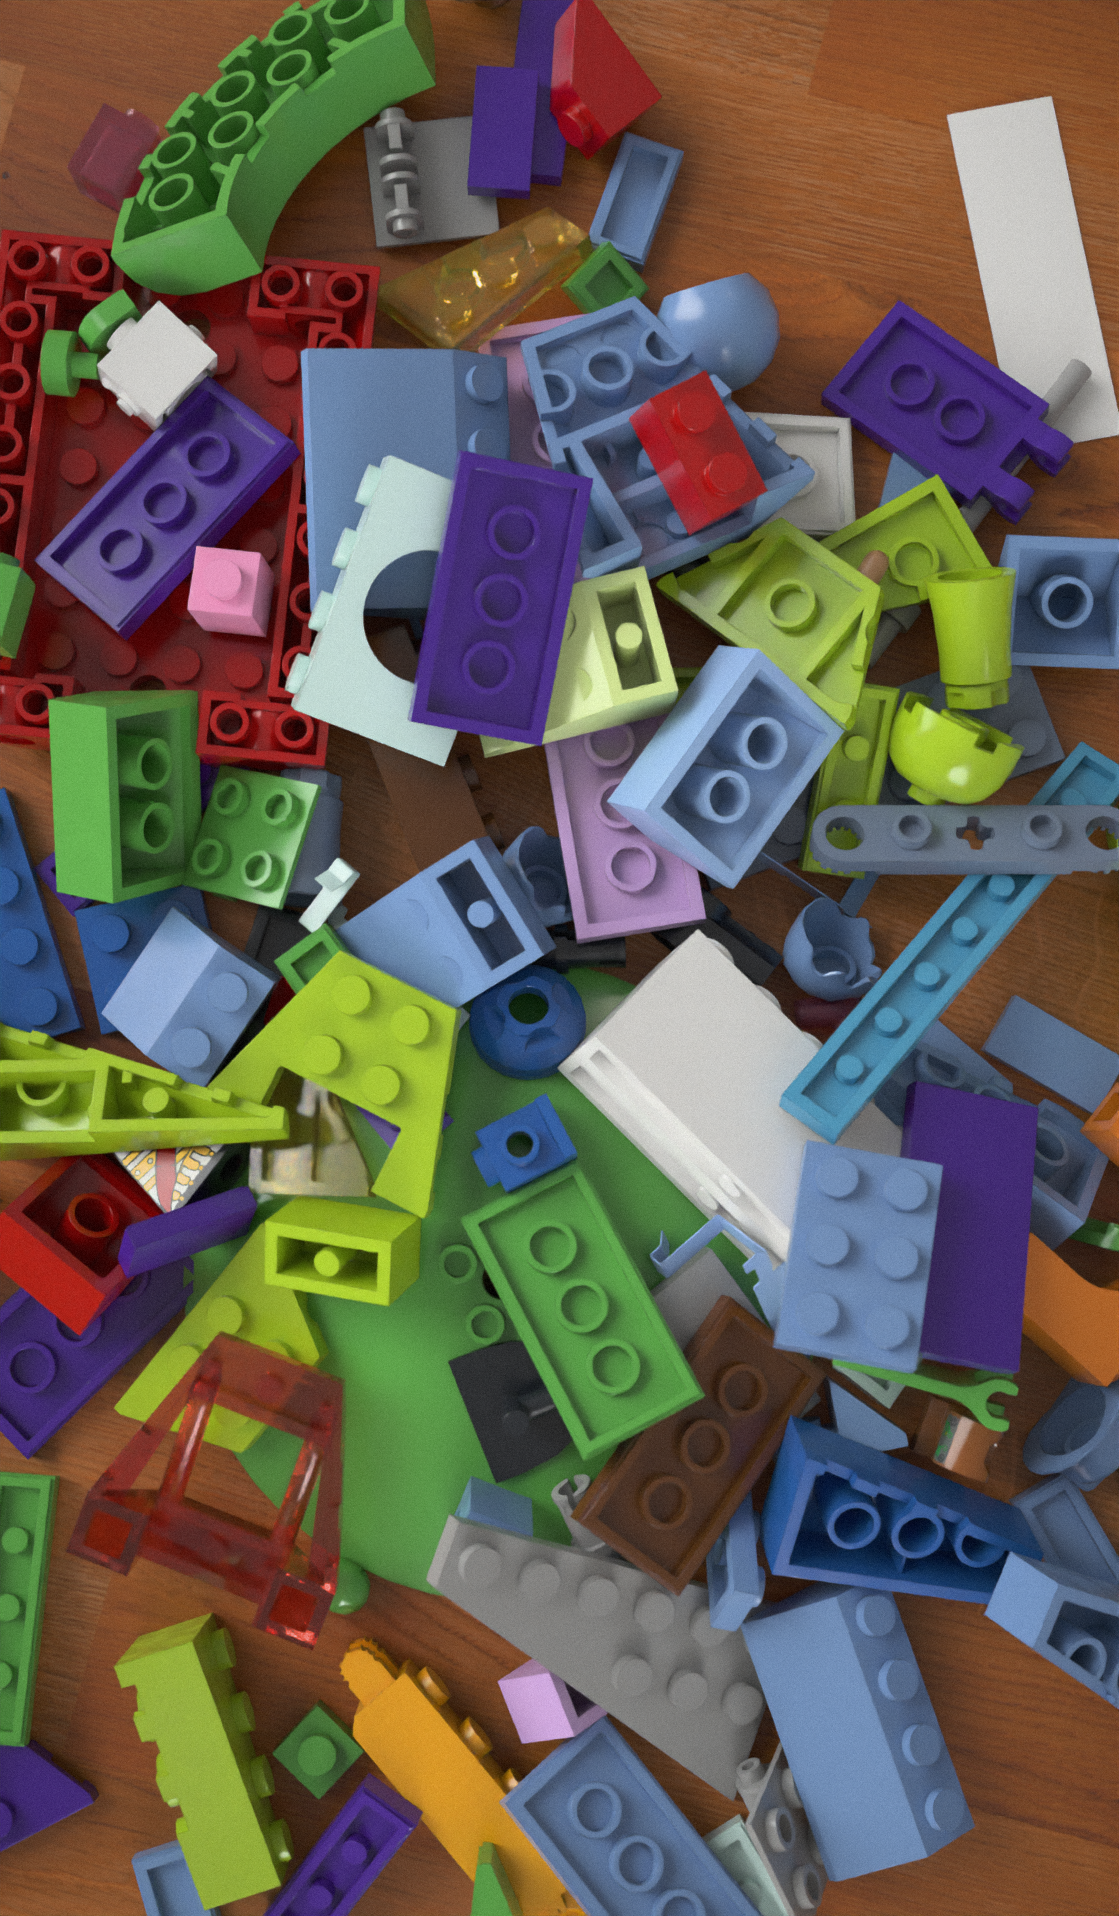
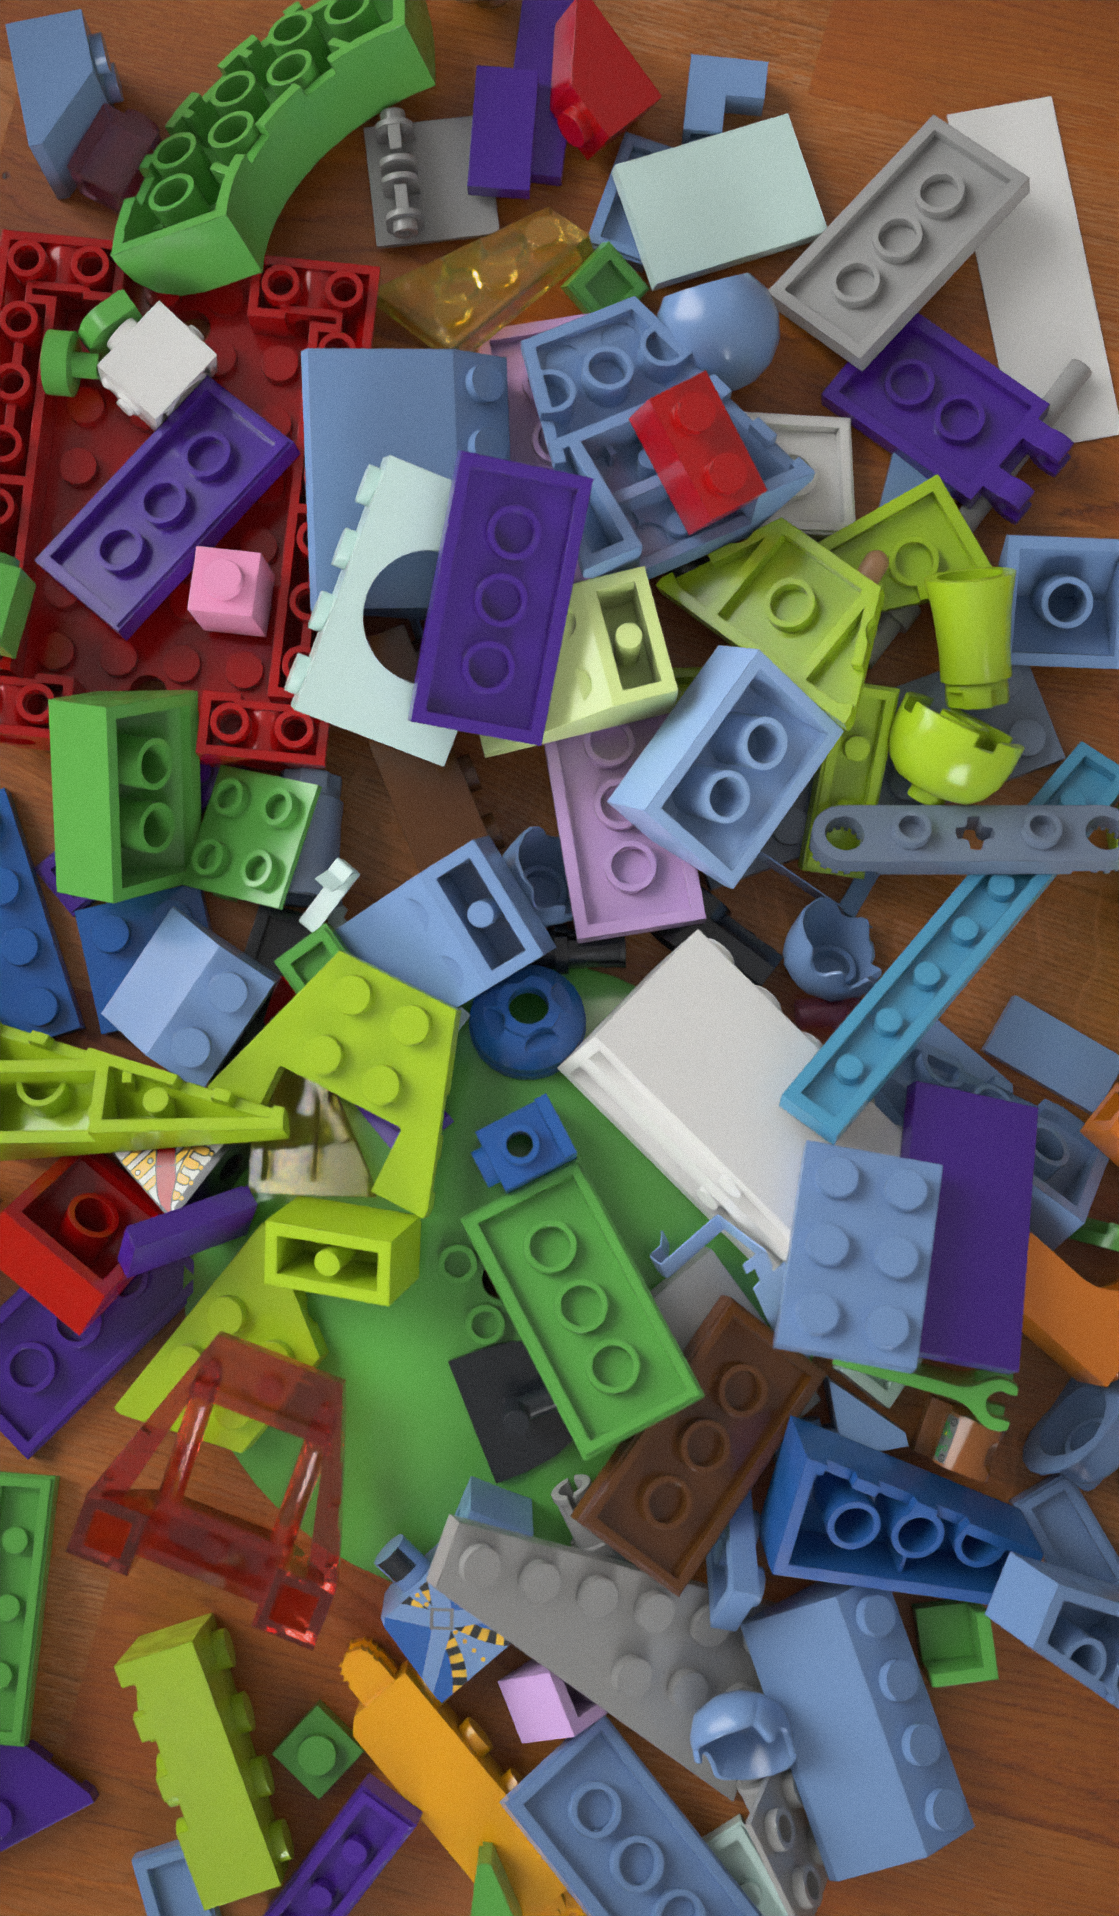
bright green hinge [316,1556,370,1615] -> none
none -> medium blue slope [5,9,124,200]
none -> torso [374,1534,511,1703]
none -> light aqua tile [612,113,827,291]
none -> medium blue piece [681,54,768,145]
none -> medium blue hair [690,1690,797,1780]
none -> light grey plate [769,115,1030,371]
none -> bright green panel [911,1599,999,1687]

